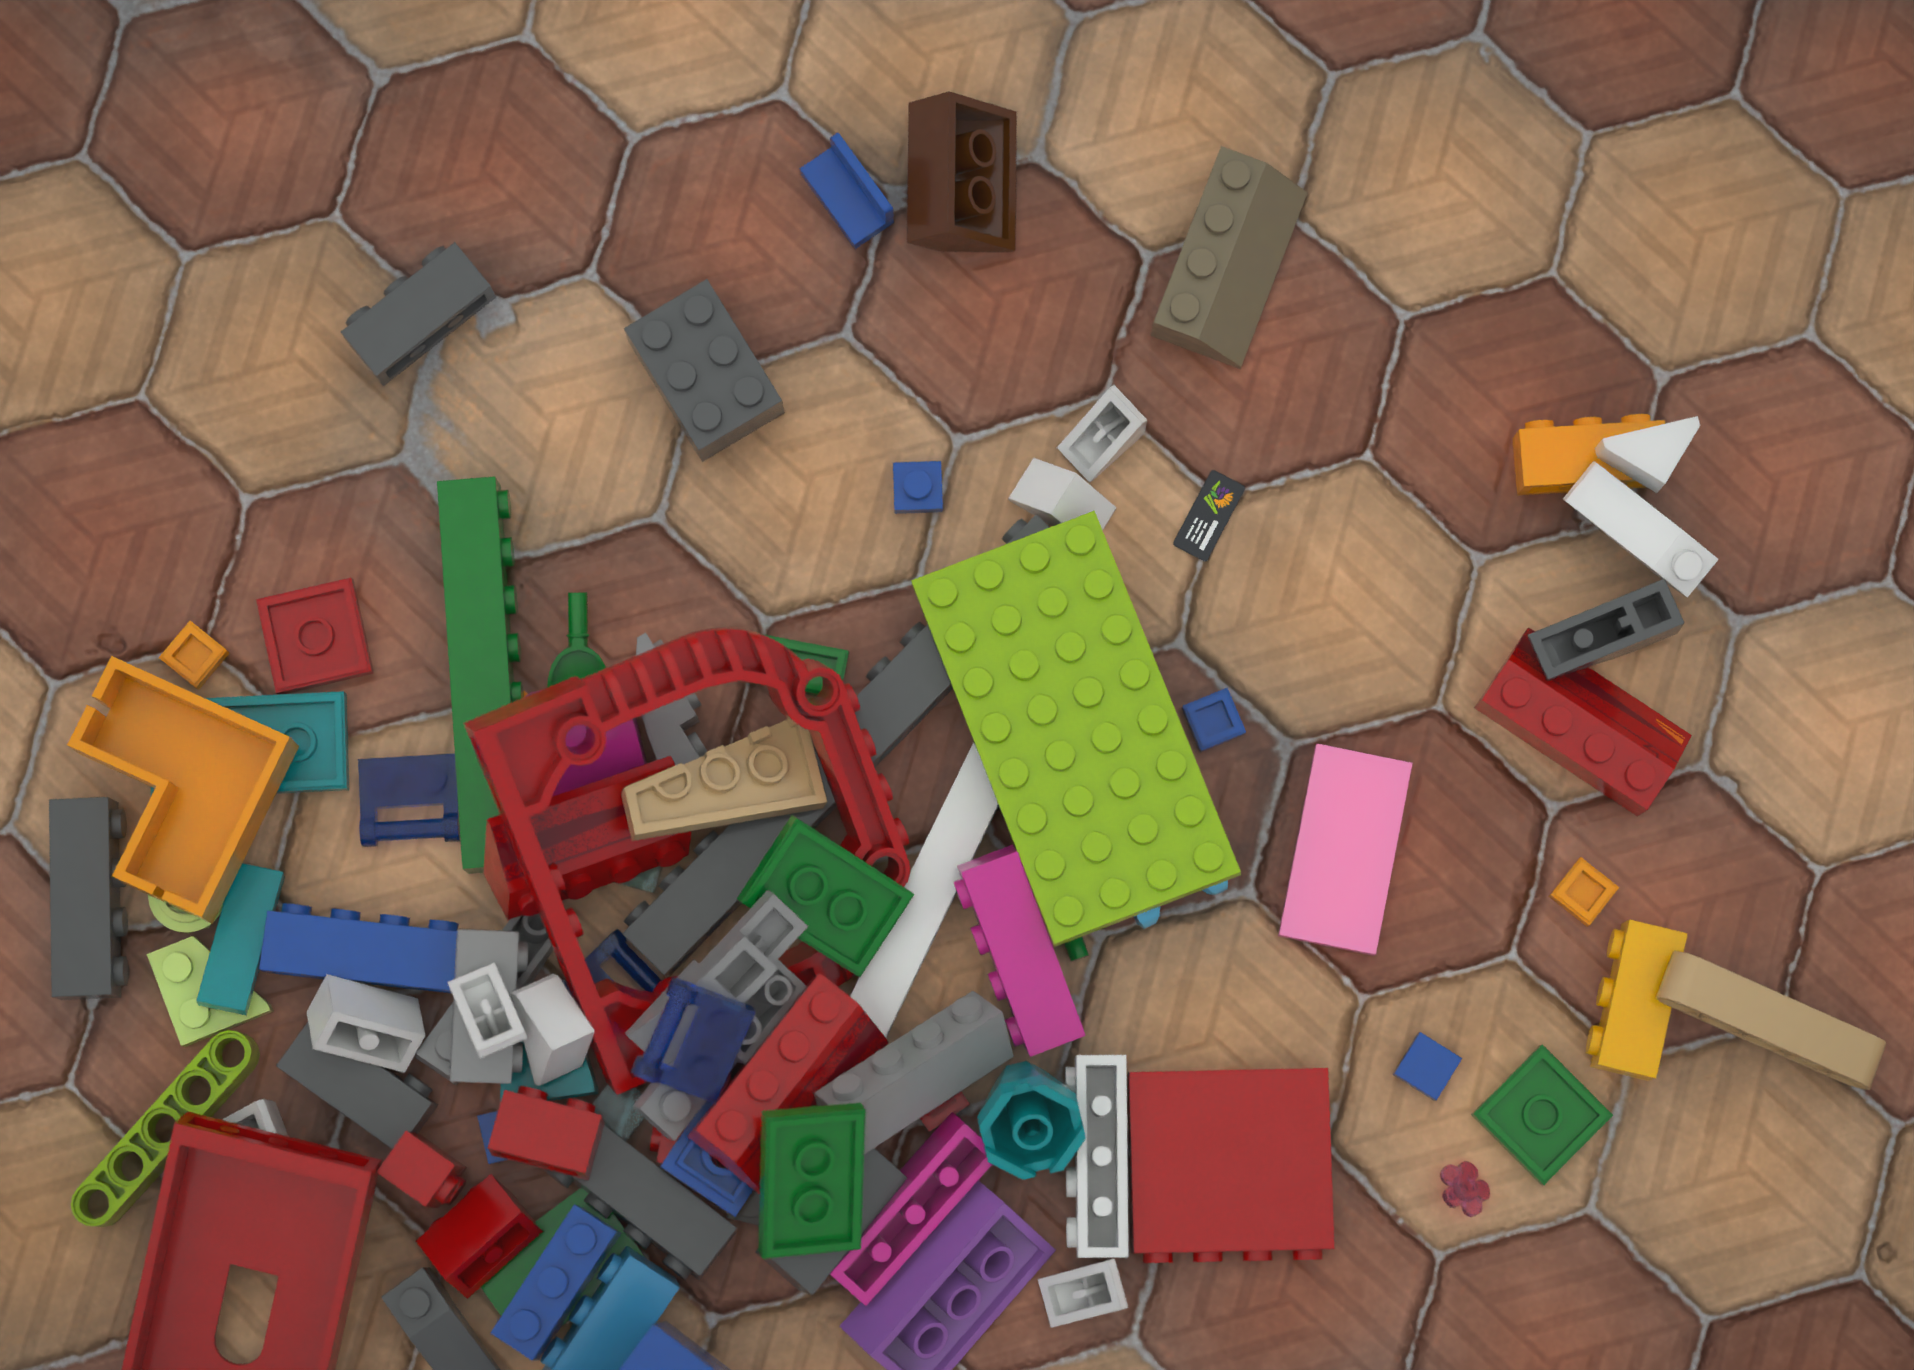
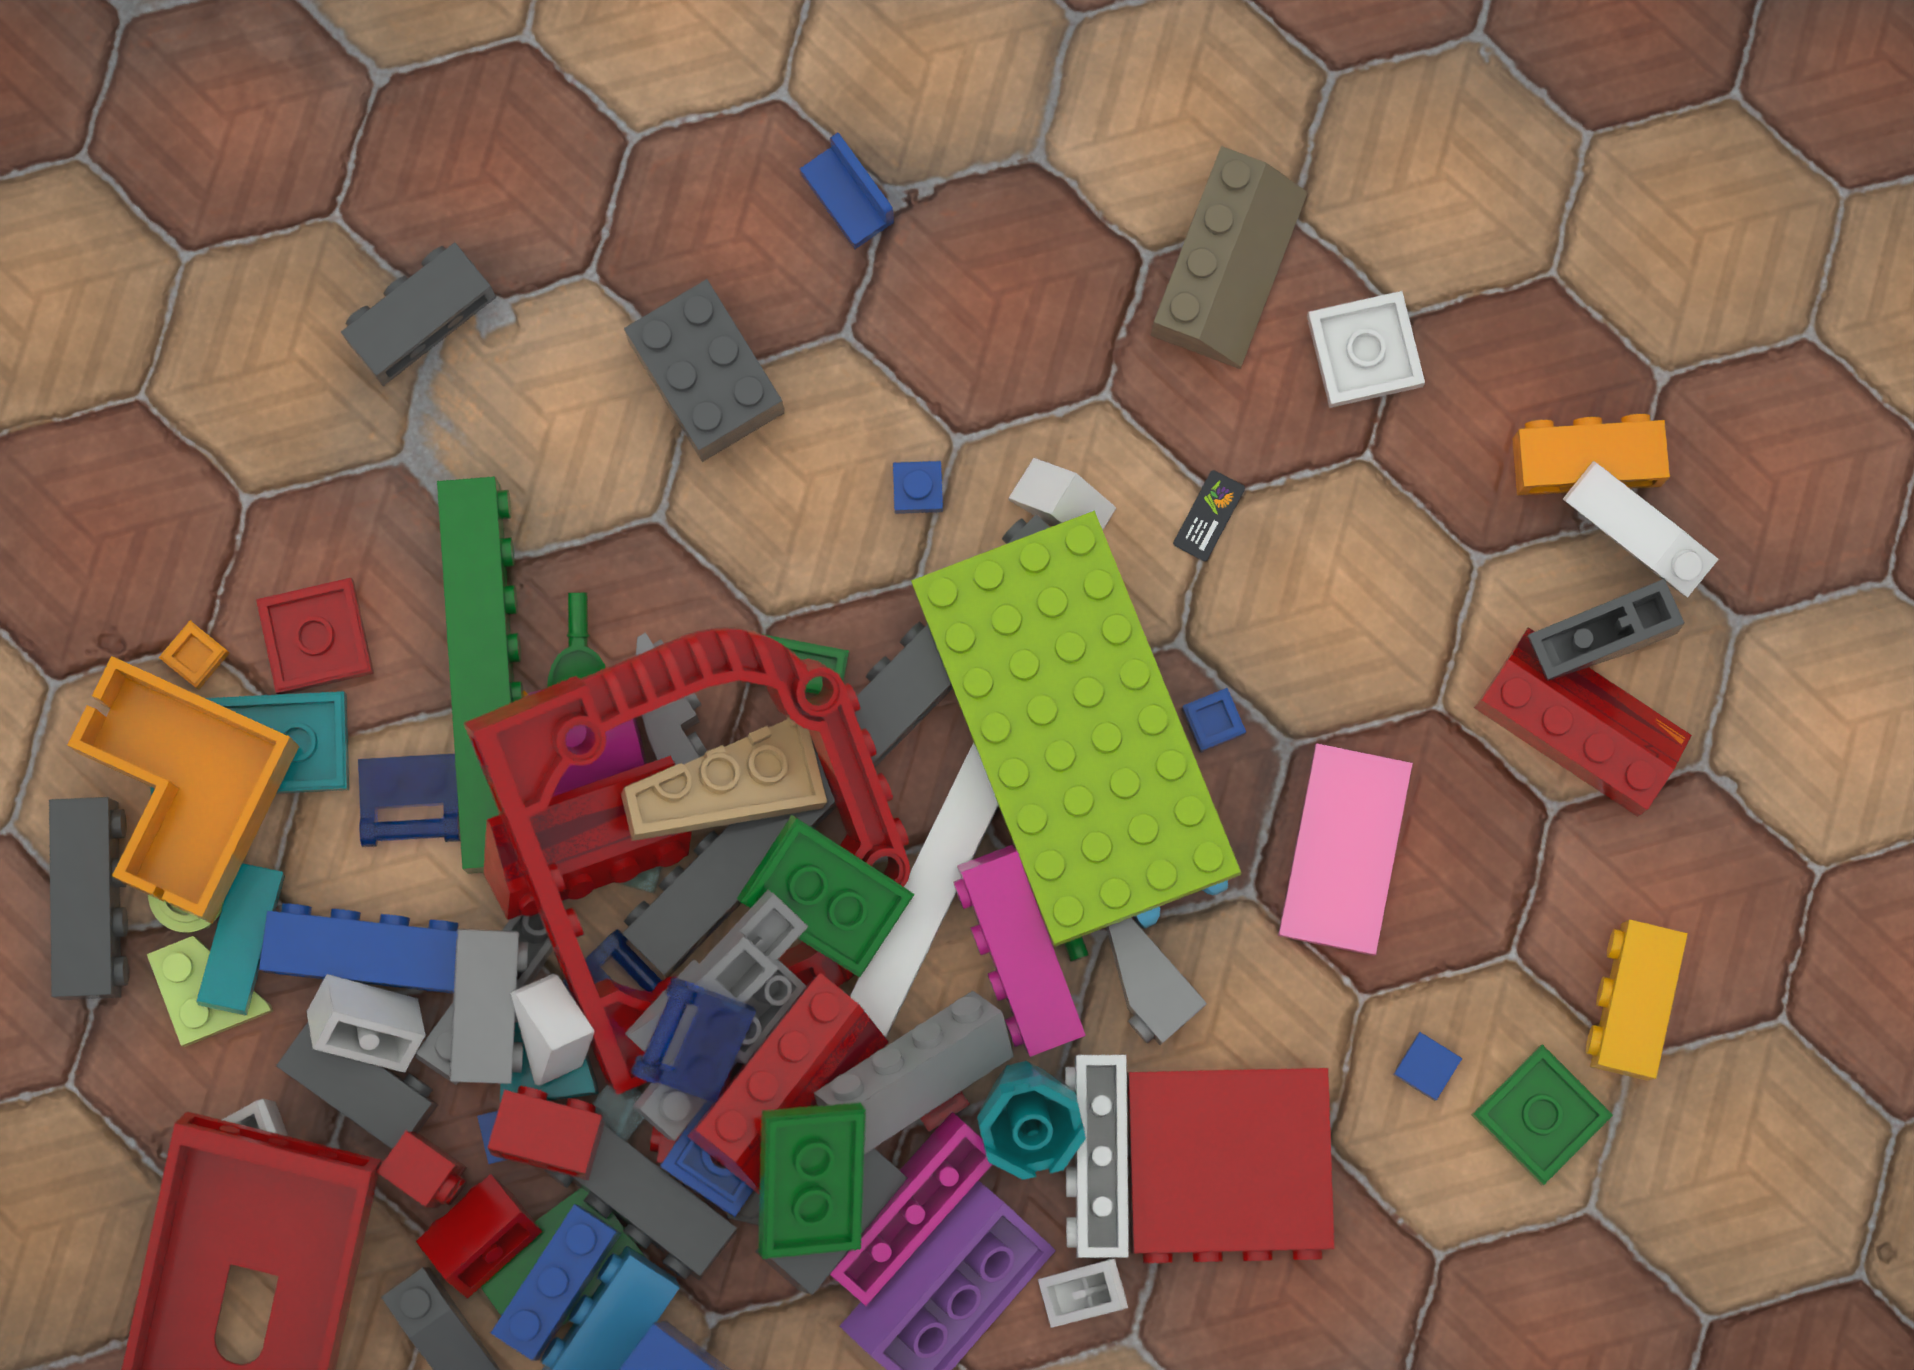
lime beam [71,1030,260,1227] -> none
white slope [447,962,527,1058] -> none
reddish brown slope [907,91,1017,252] -> none
white slope [1057,385,1147,483] -> none
clear pink plant [1440,1161,1490,1217] -> none
light orange tile [1548,857,1620,927] -> none
white slope [1595,416,1700,493] -> none
tan beam [1656,951,1886,1090] -> none
none -> light grey slope [1106,918,1207,1045]
none -> white plate [1307,291,1425,408]

